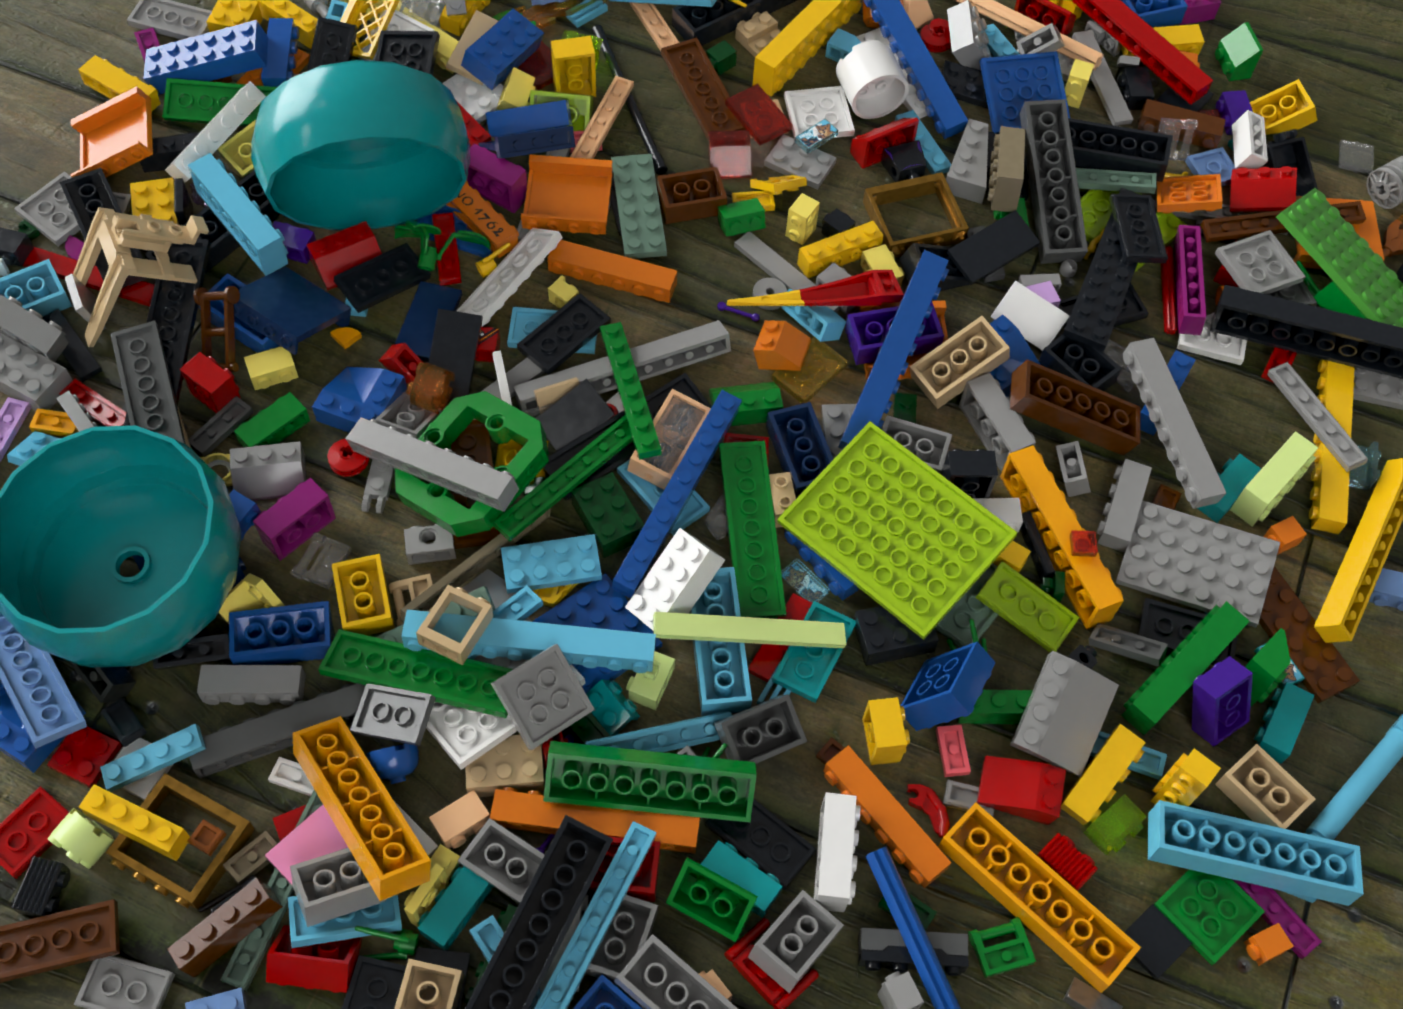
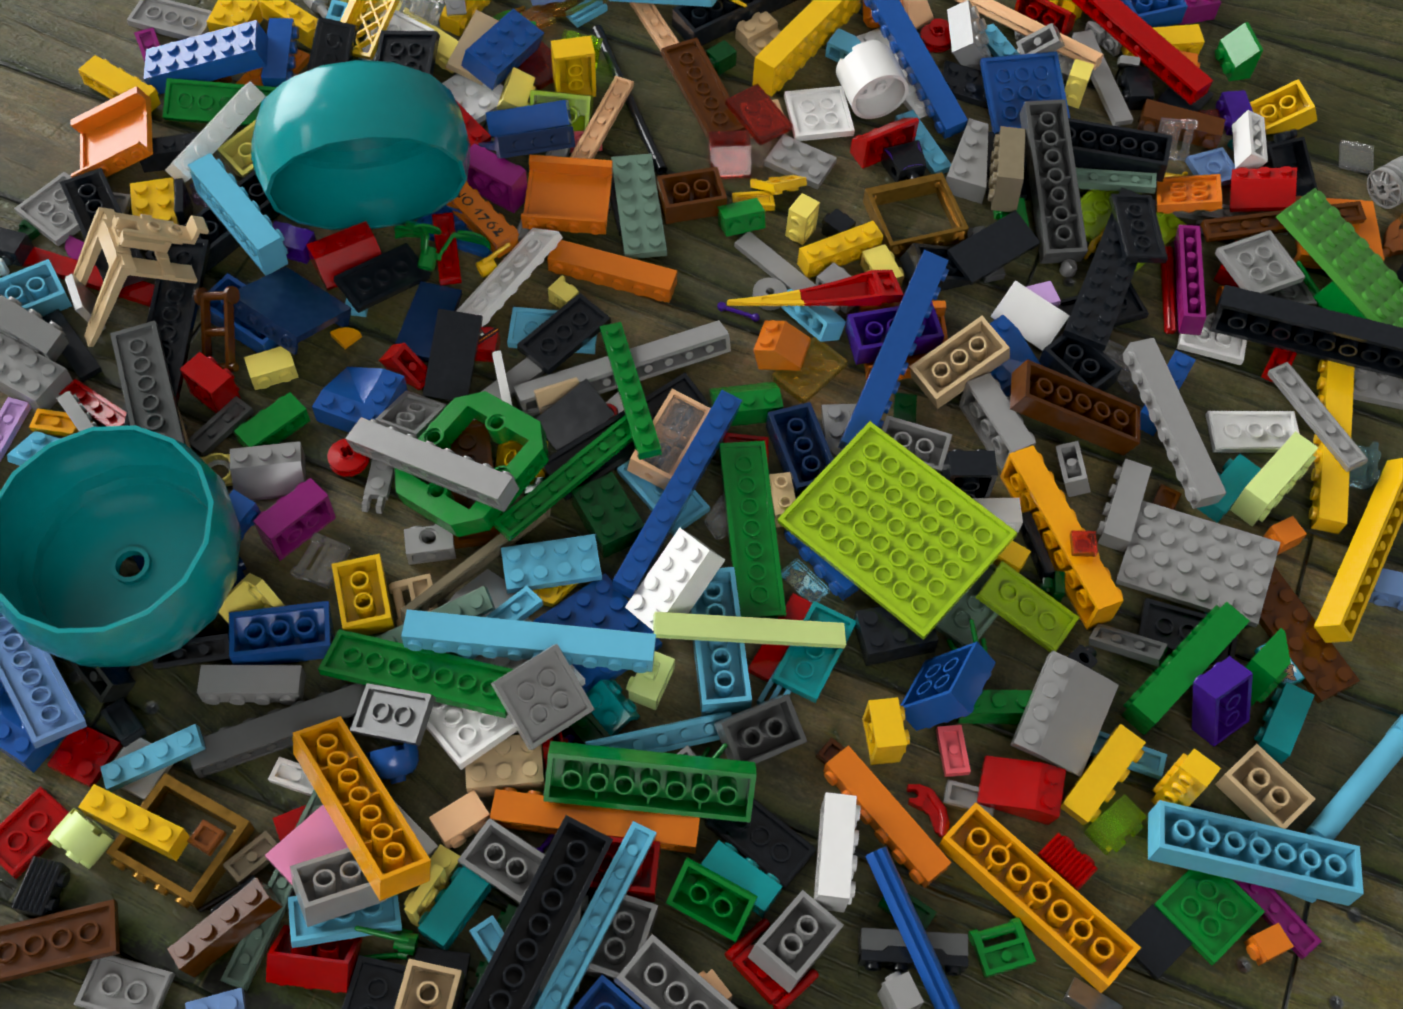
clear orange brick [406,362,455,414] -> none
tan window [416,585,493,665] -> none
tile [794,118,839,154] -> none
light grey piece [1018,273,1061,292] -> none
none -> white tile [1206,411,1300,453]

